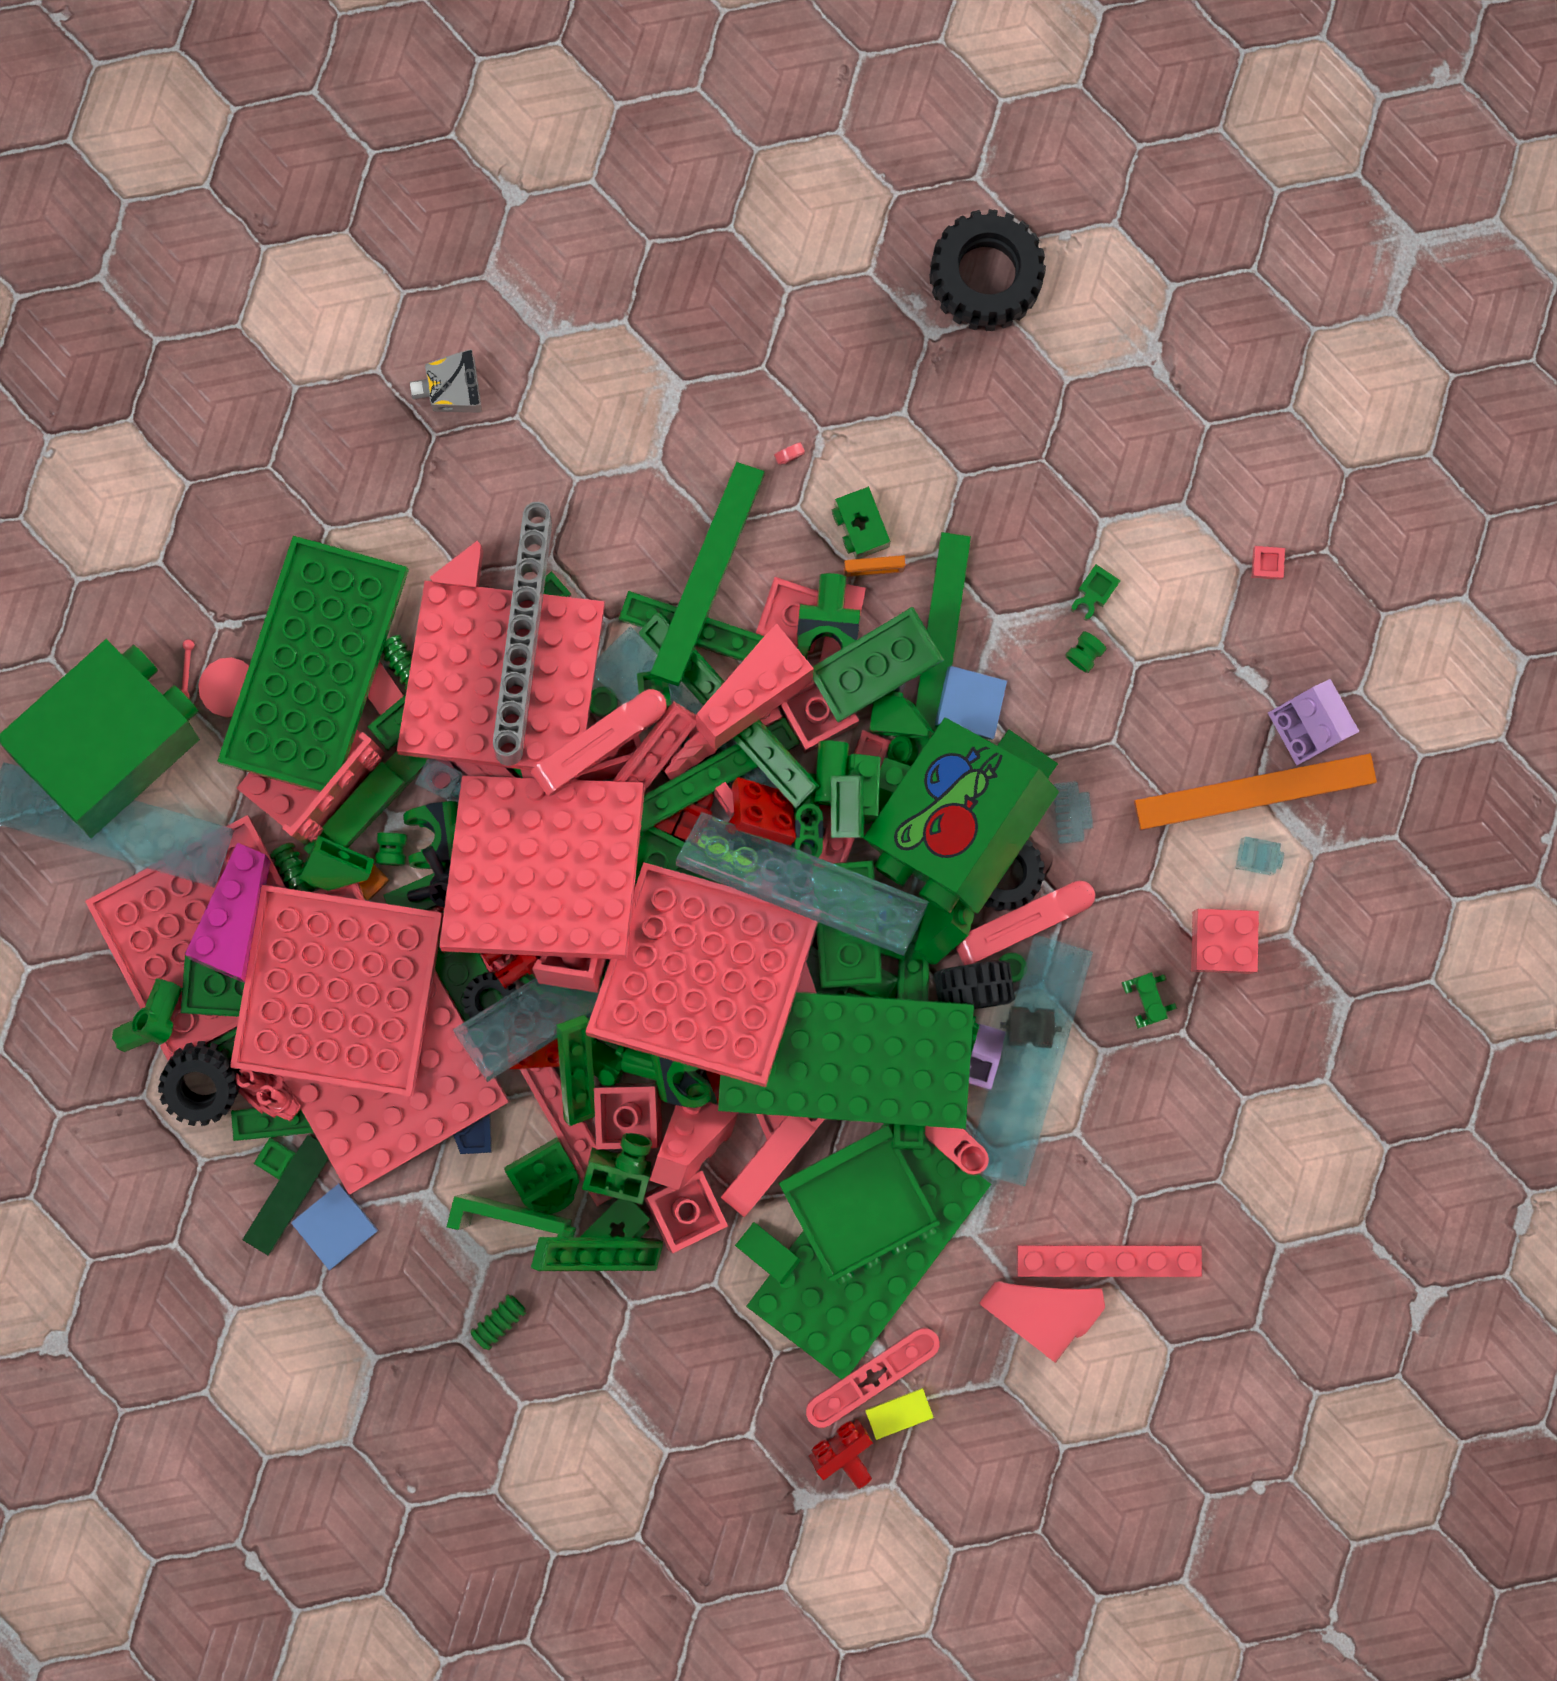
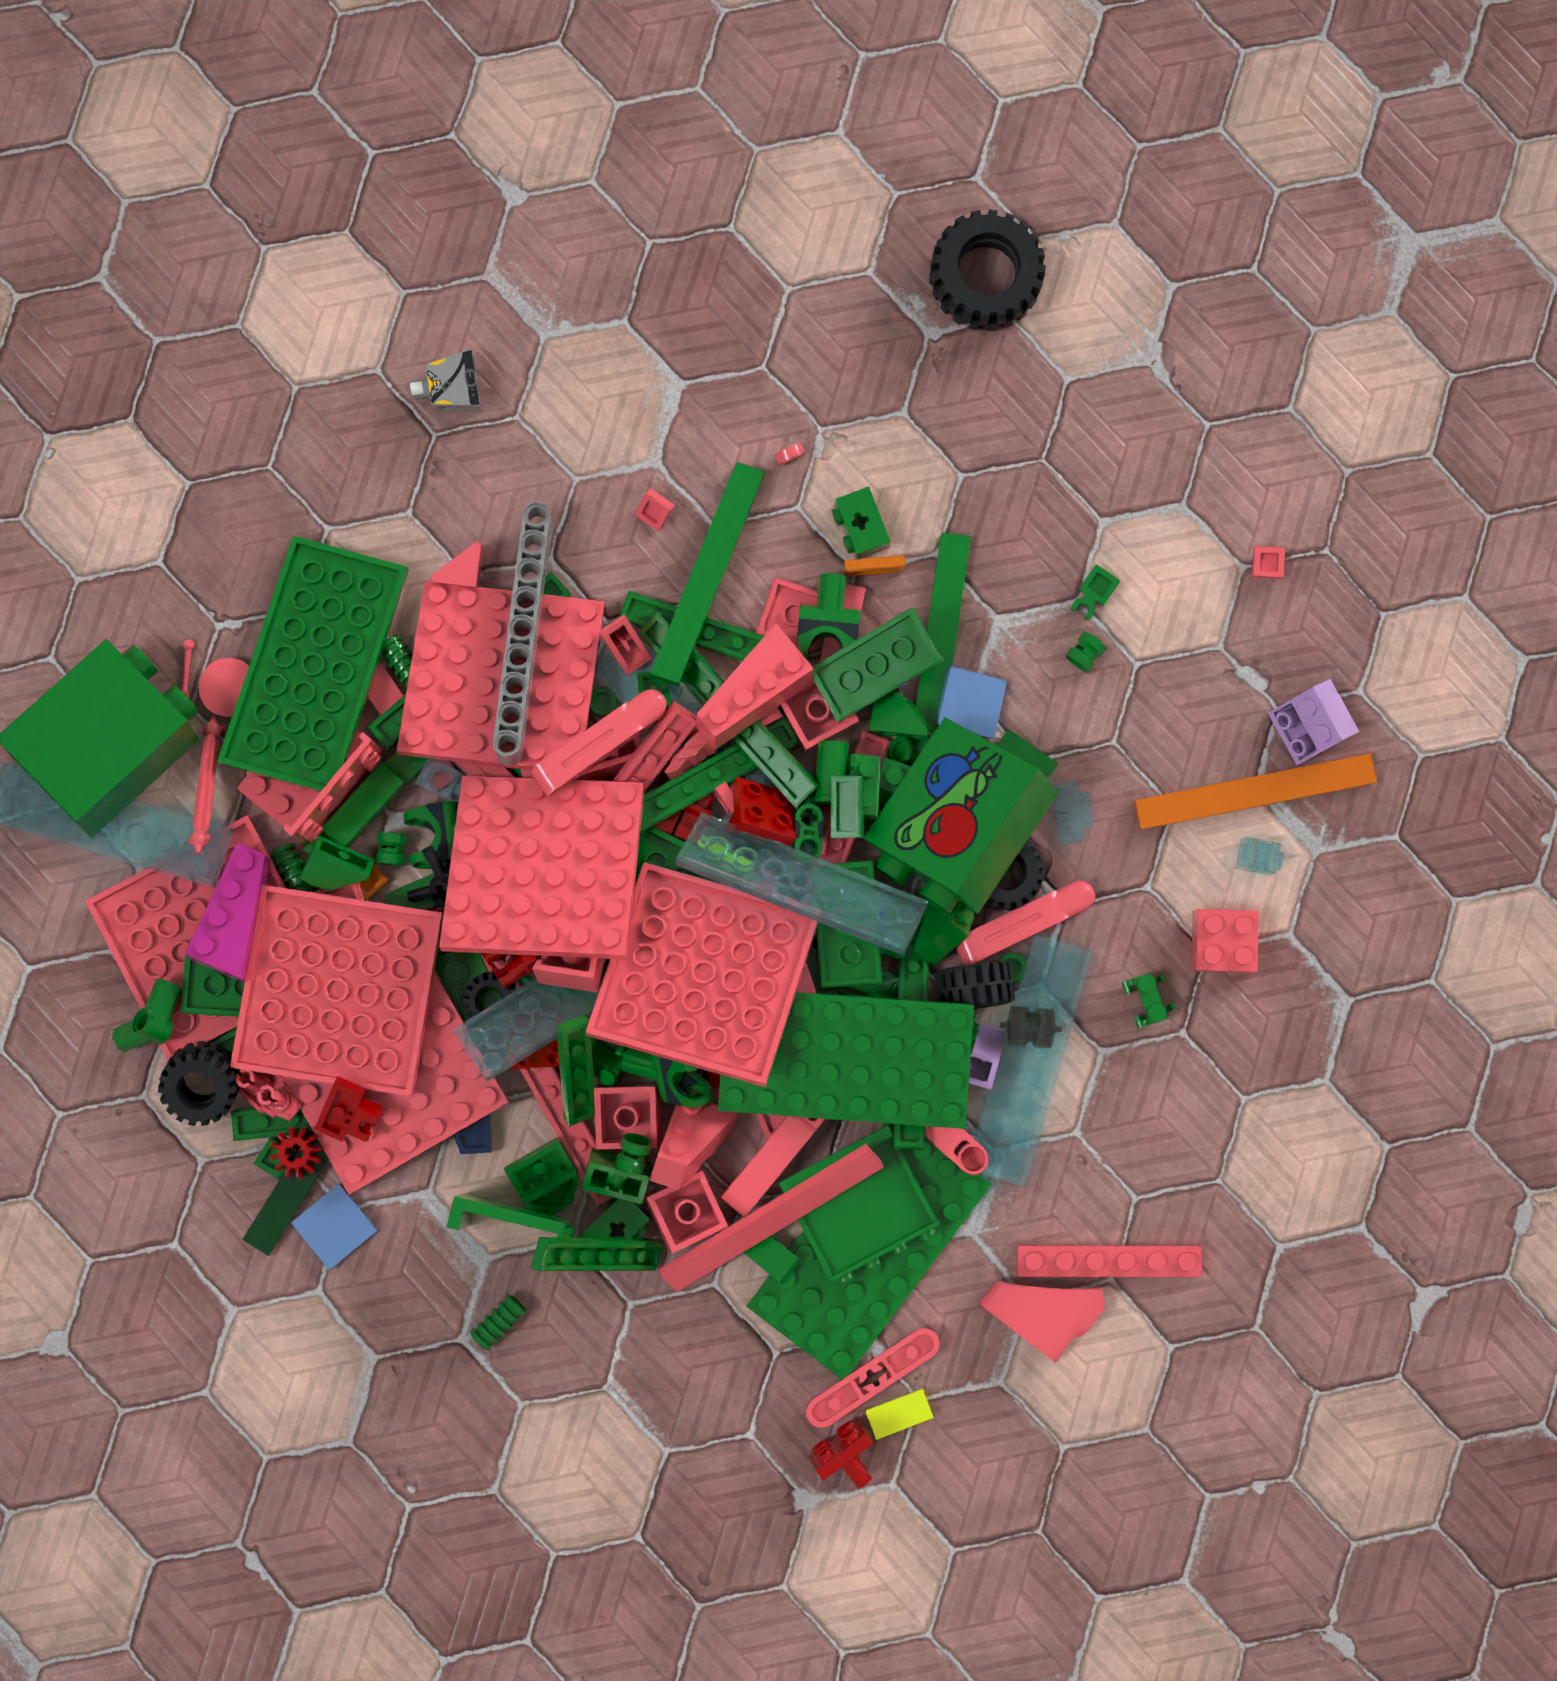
none -> coral wheel [188,716,224,854]
none -> red gear [269,1127,323,1179]
none -> red plate [314,1076,383,1142]
none -> coral slope [599,615,652,676]
none -> coral plate [634,488,675,531]
none -> coral tile [659,1144,883,1292]

